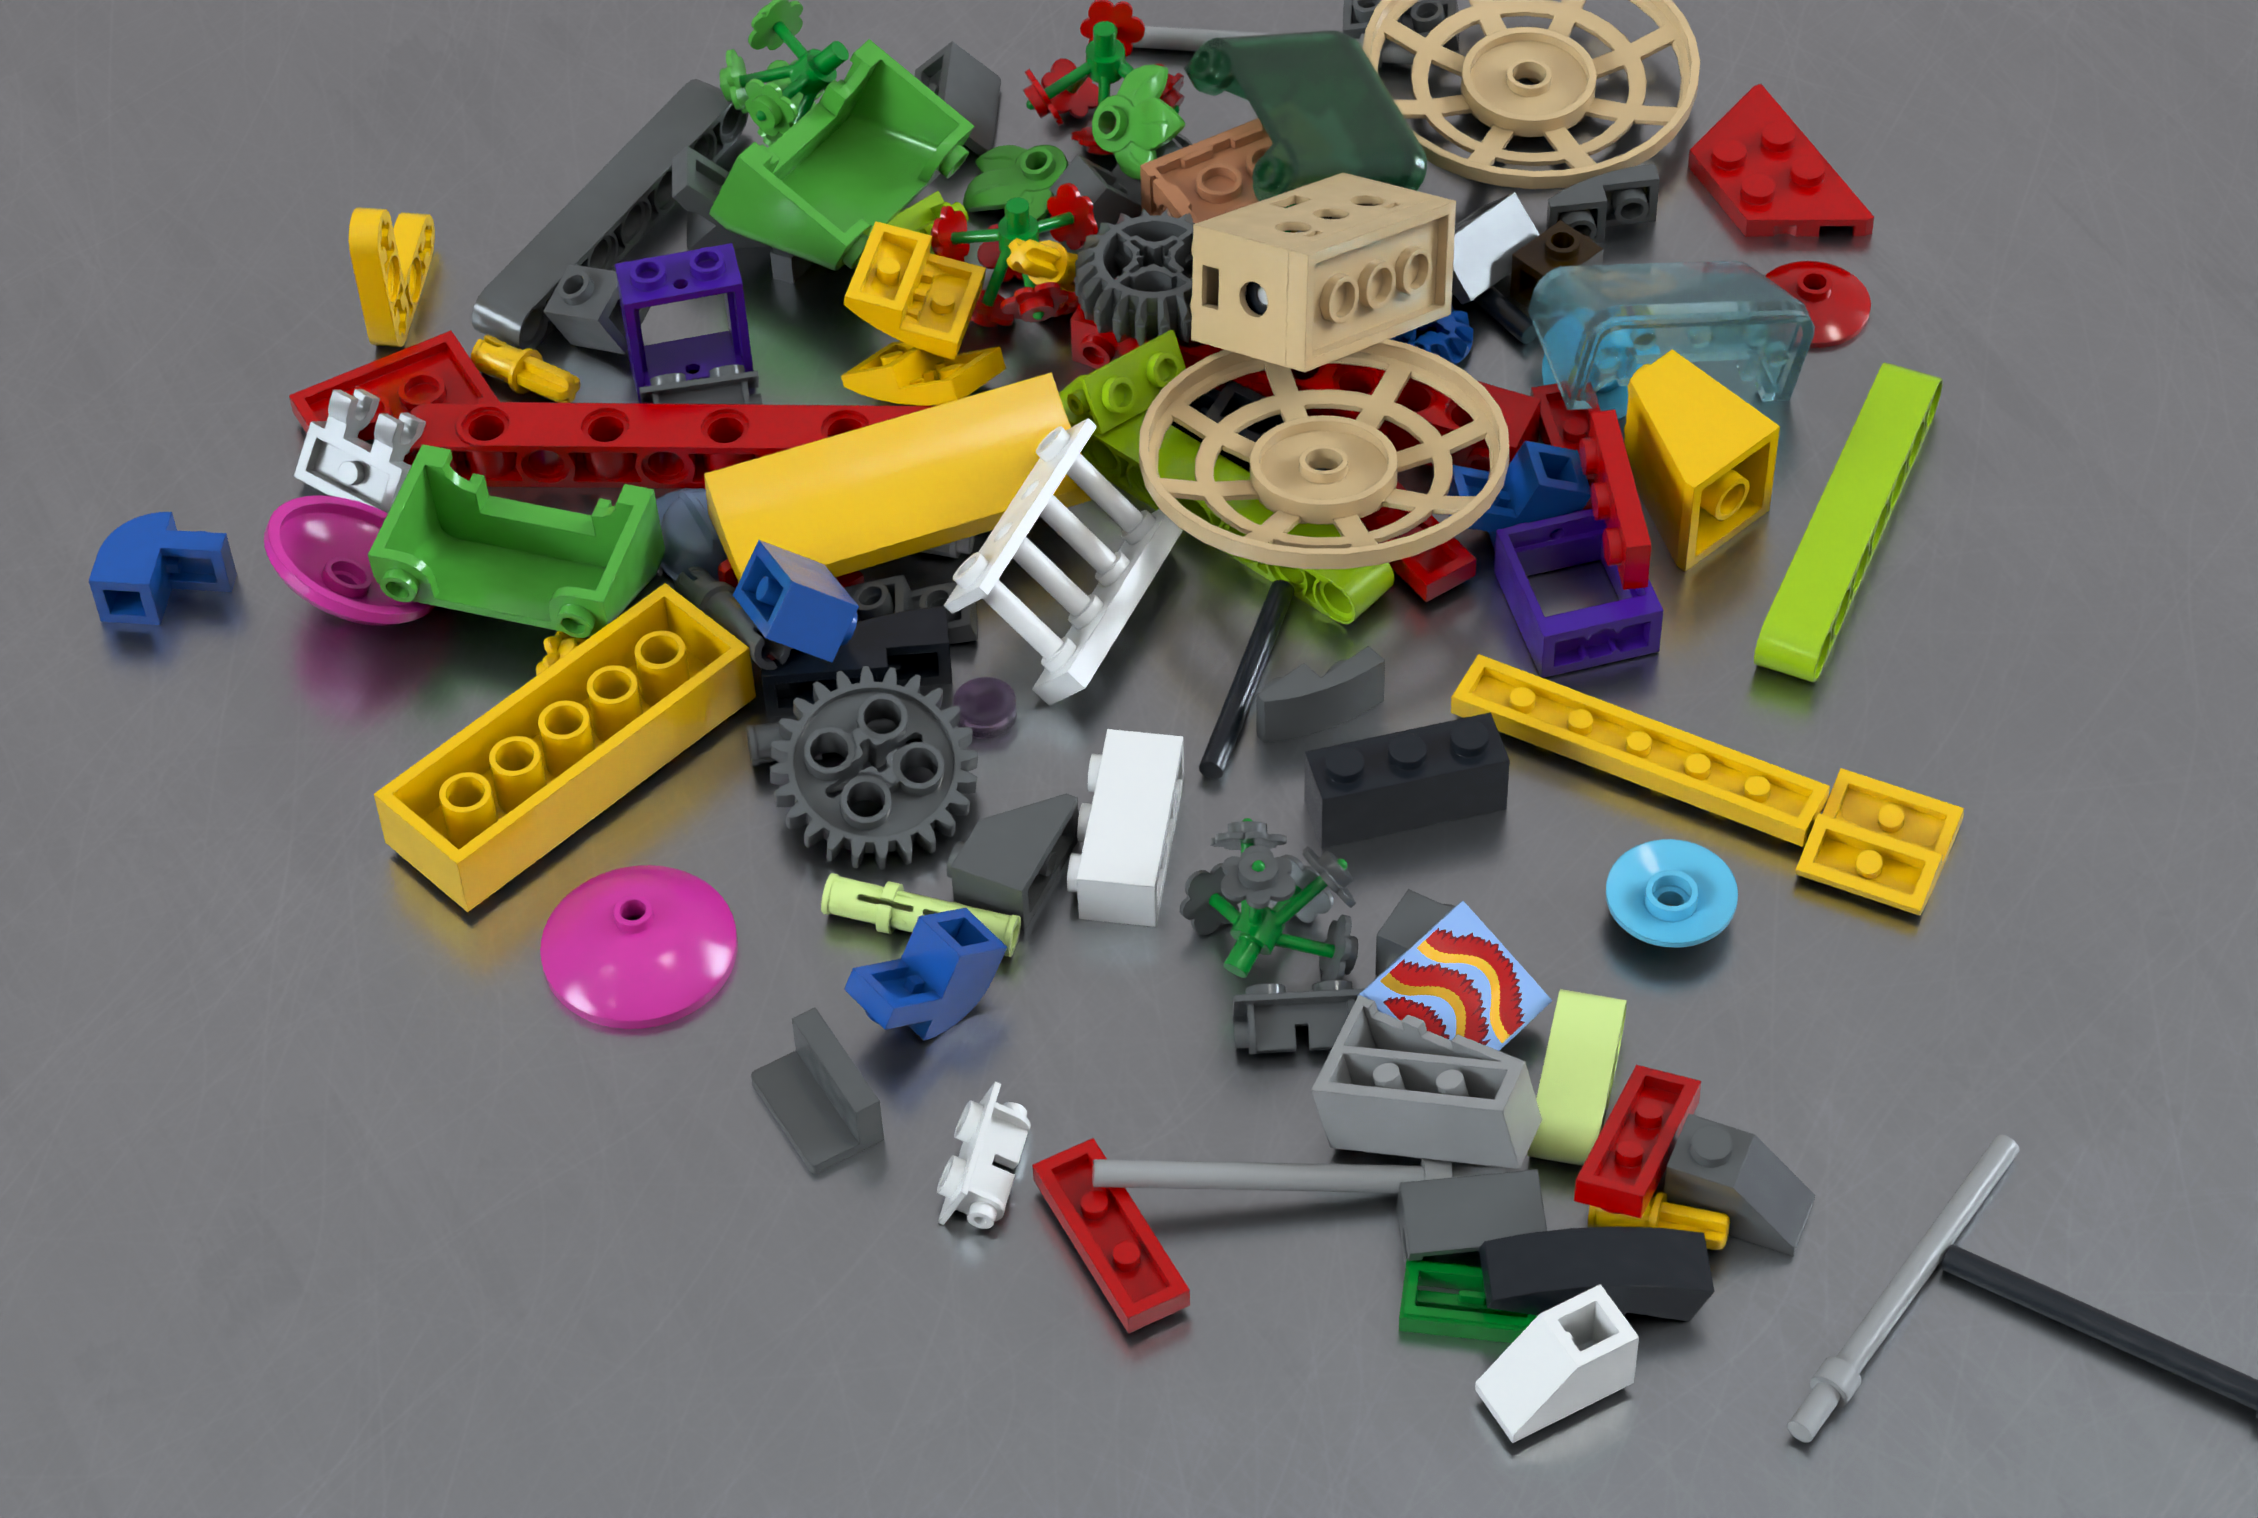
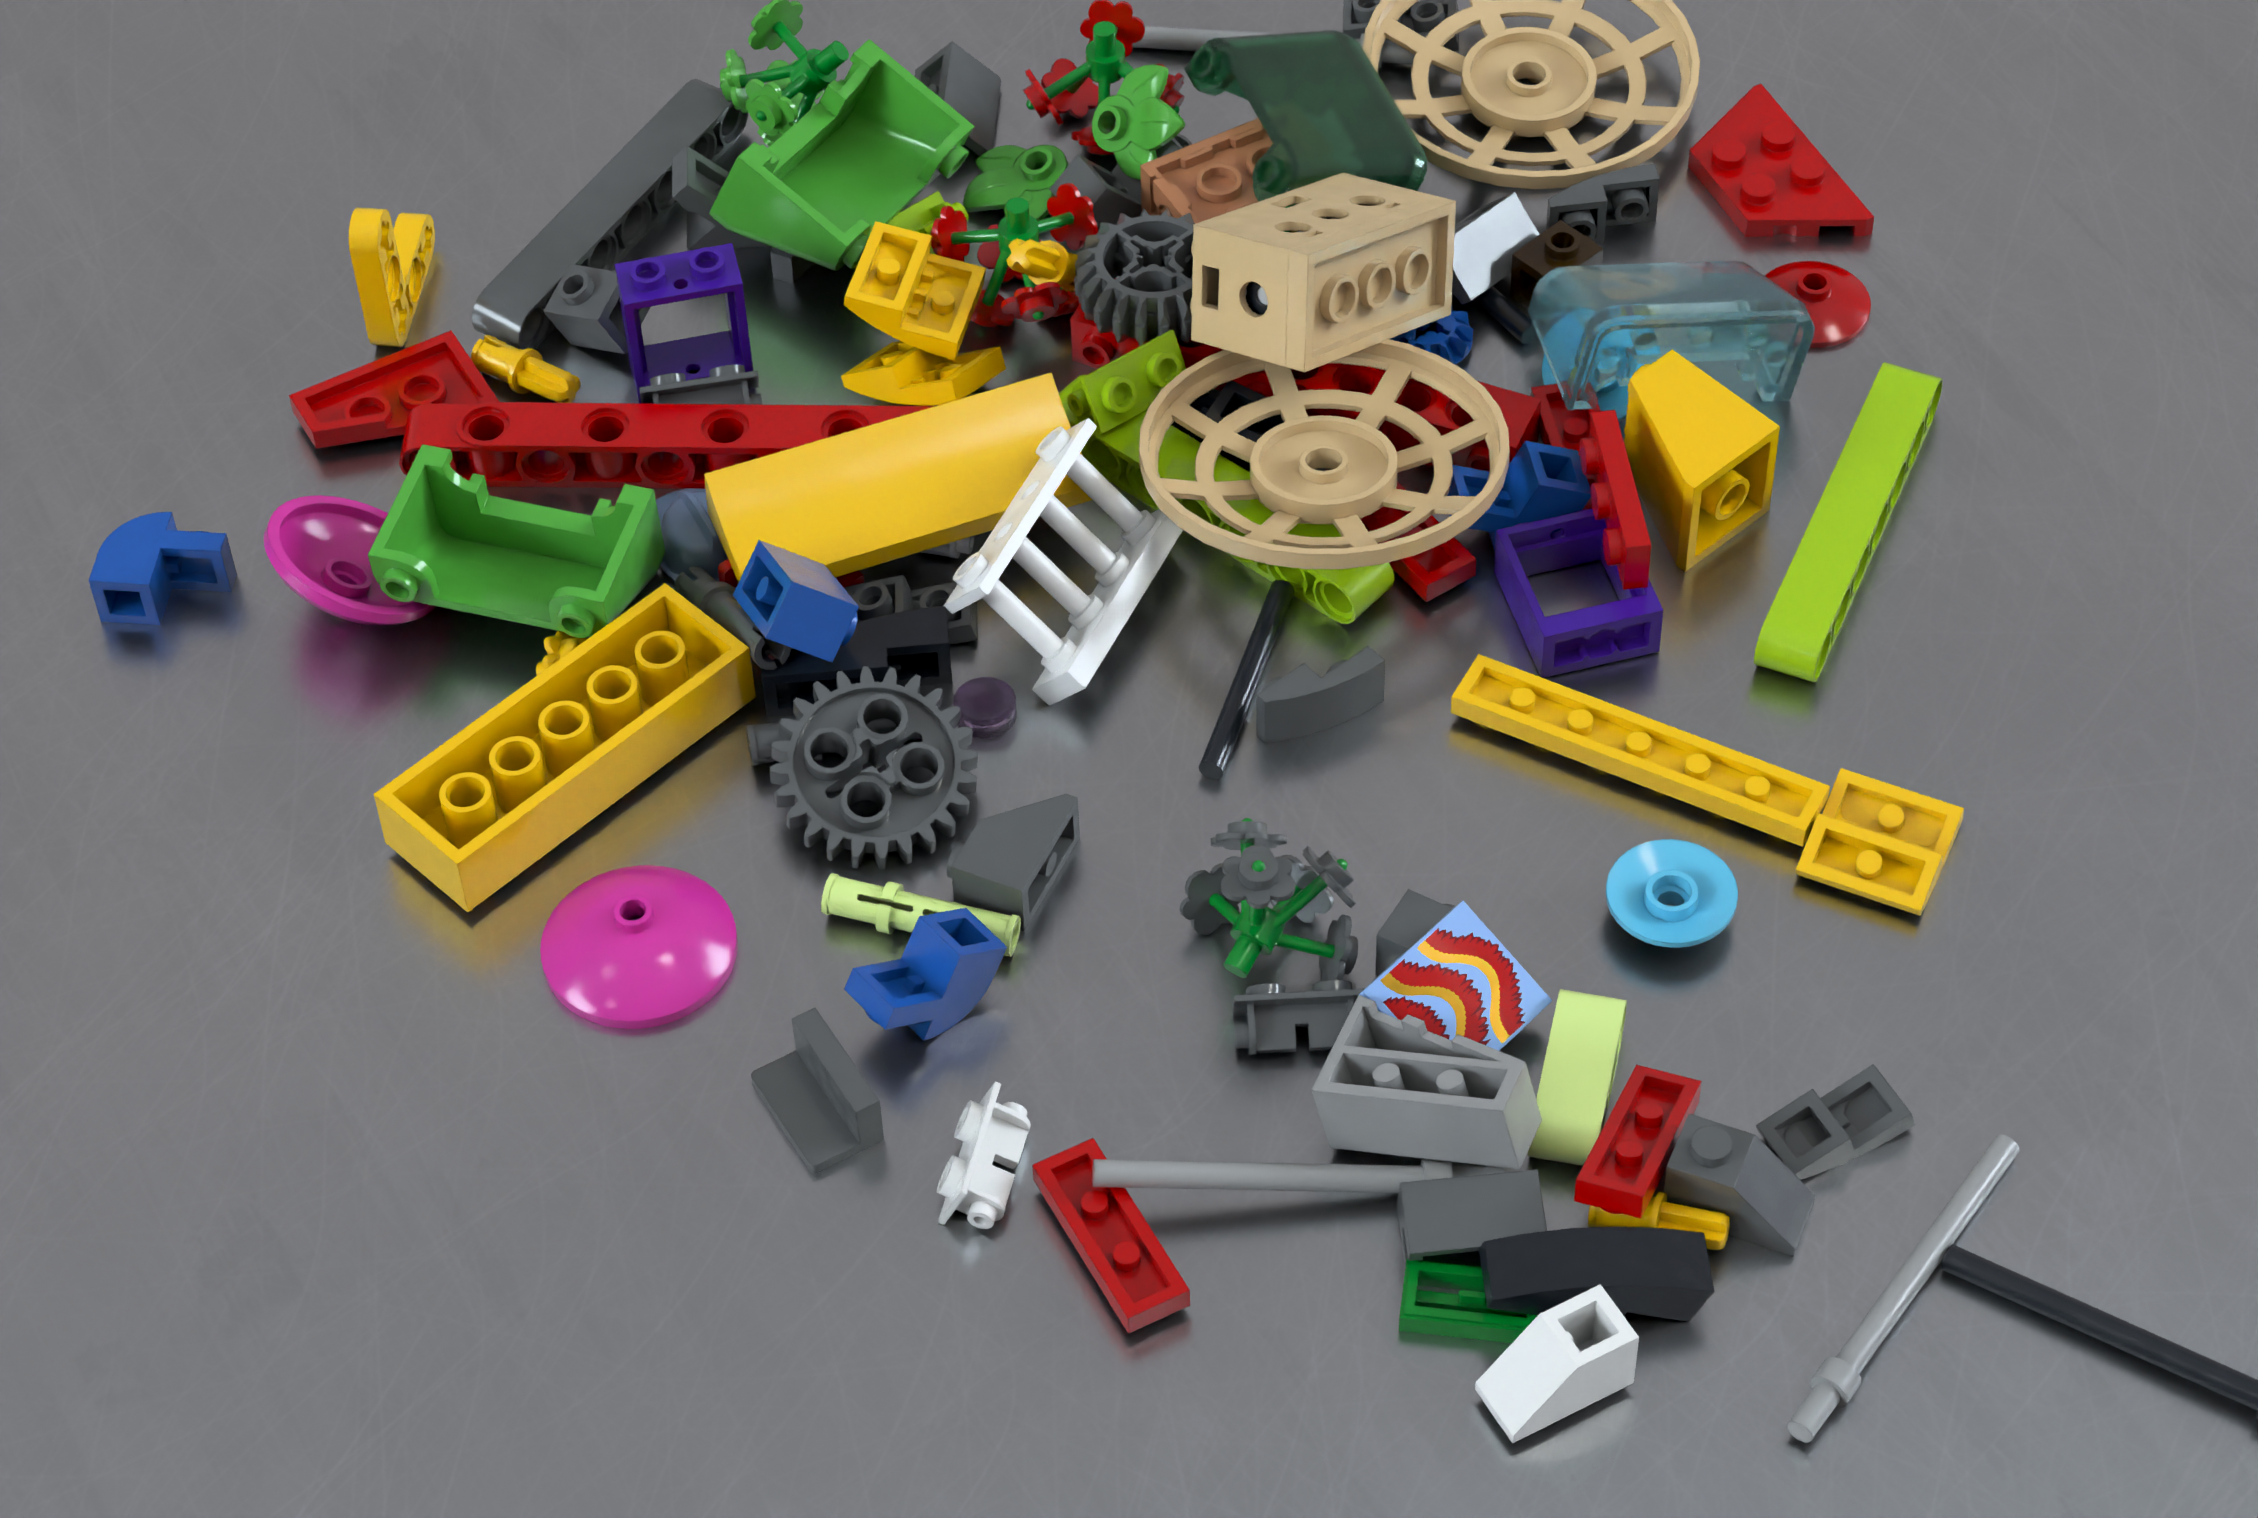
plate [293,389,426,513] -> none
white brick [1067,729,1185,927] -> none
black brick [1304,712,1510,849] -> none
none -> dark grey slope [1756,1064,1915,1180]

